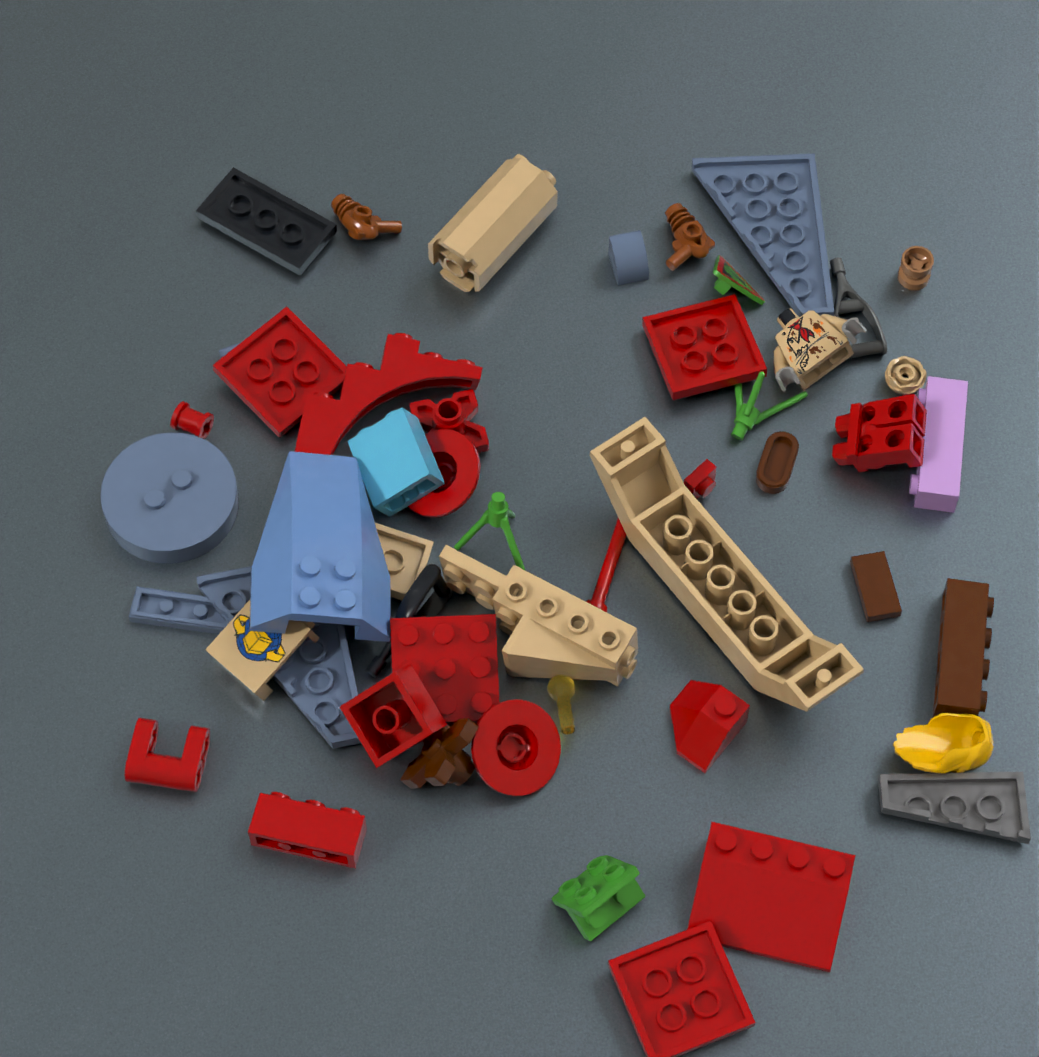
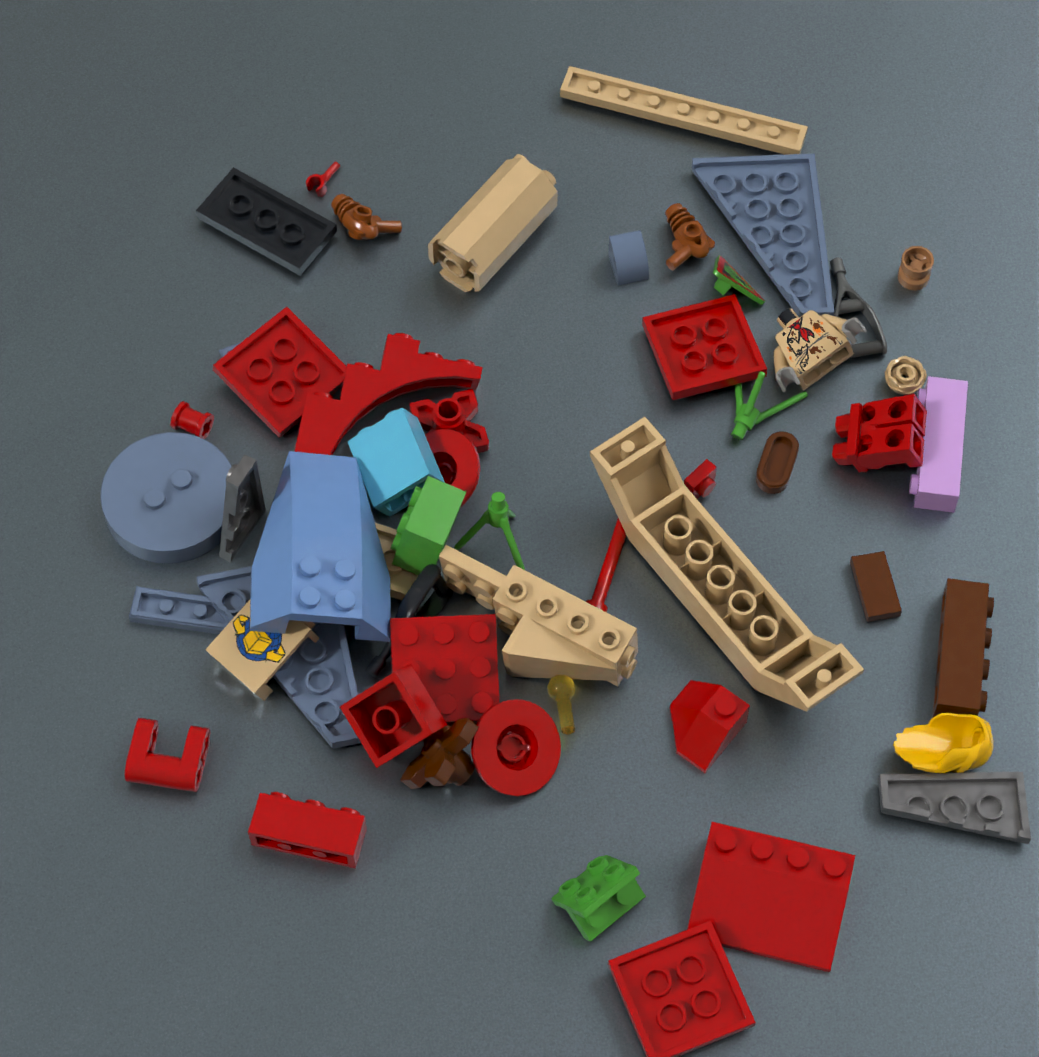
none -> flat silver wing [219,454,266,563]
none -> red hand [306,162,340,197]
none -> bright green brick [390,476,466,575]
none -> tan plate [560,66,808,155]

